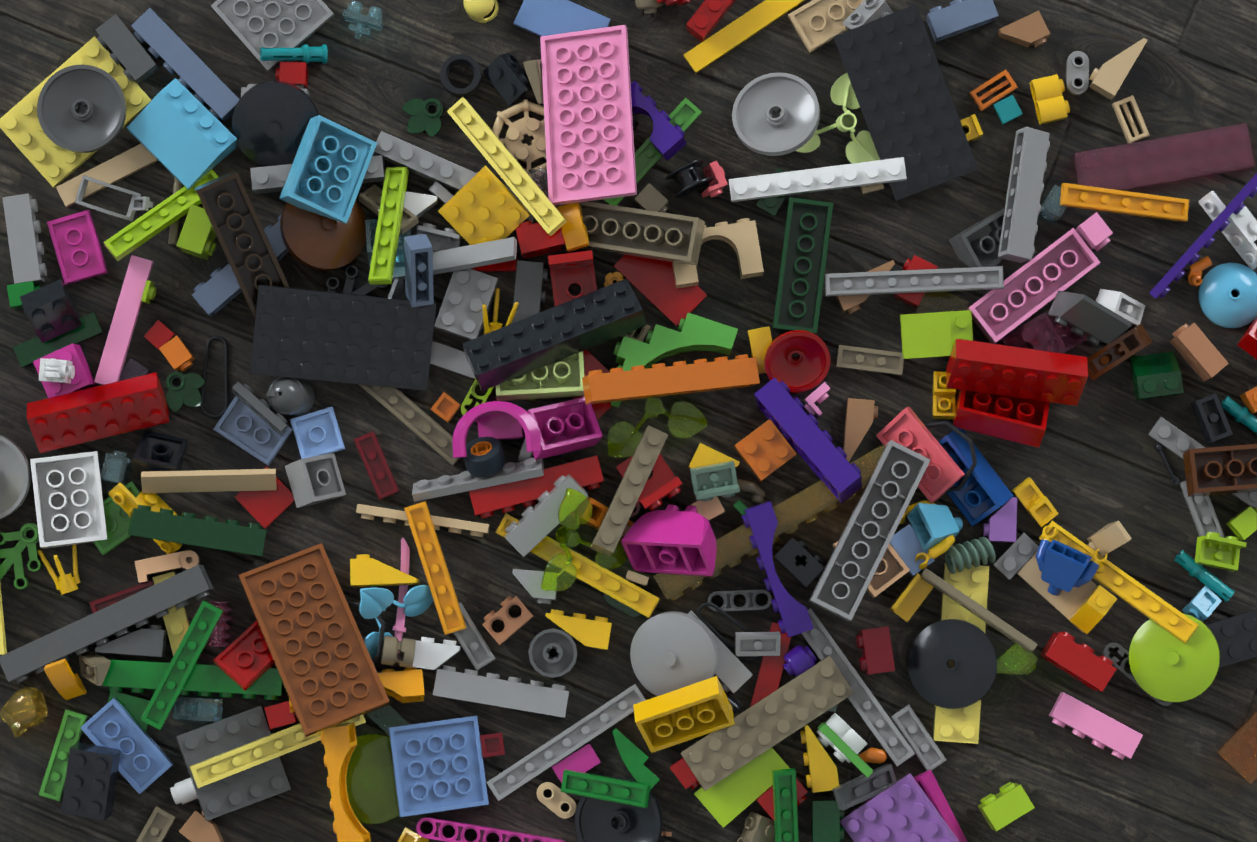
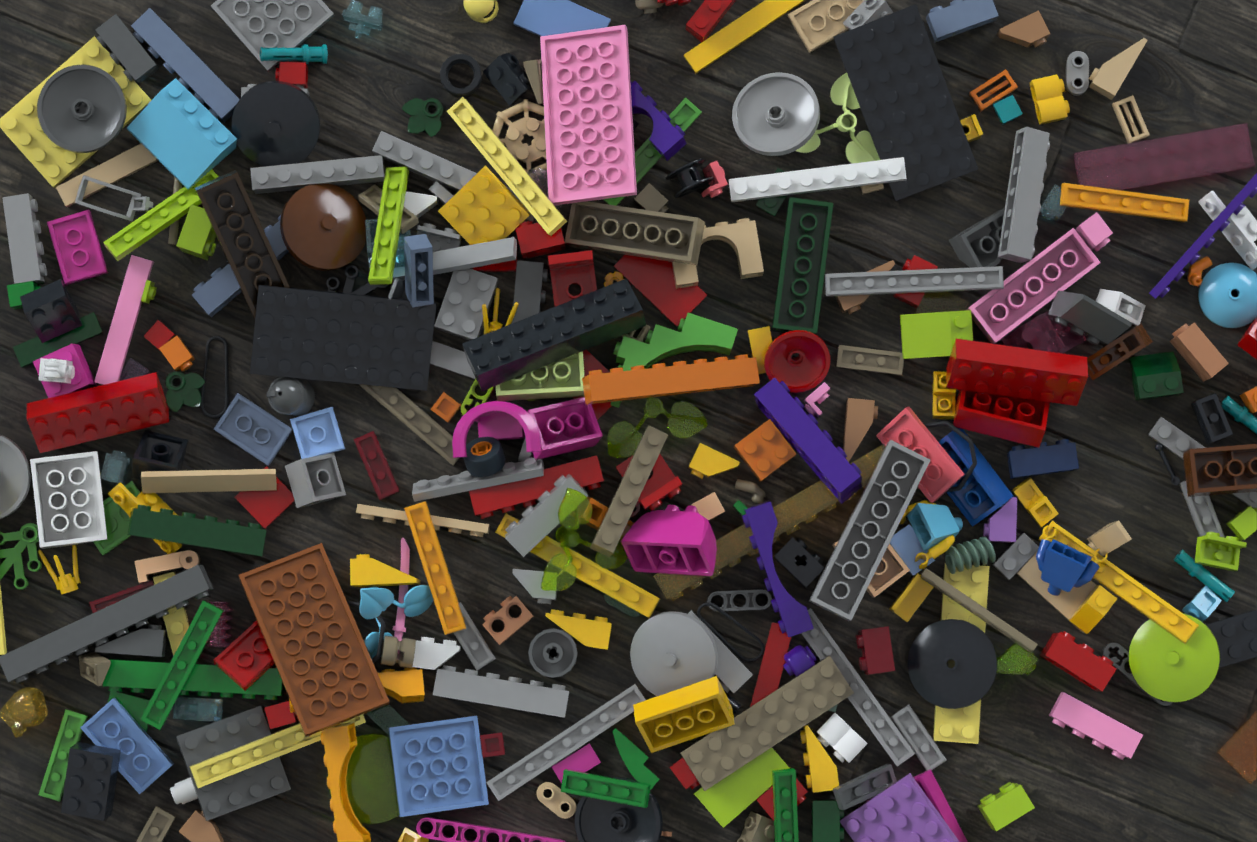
light orange slope [44,658,87,700] -> none
dark grey plate [232,382,287,437] -> none
medium azure slope [279,115,377,223] -> none
light orange slope [557,202,589,252] -> none
tan tile [626,570,649,586] -> none
sand green bracket [690,461,740,501] -> none
light grey plate [735,632,781,656] -> none
bright green tile [817,722,873,778] -> none
orange arm [858,748,887,764] -> none
none -> dark blue brick [1007,439,1079,479]

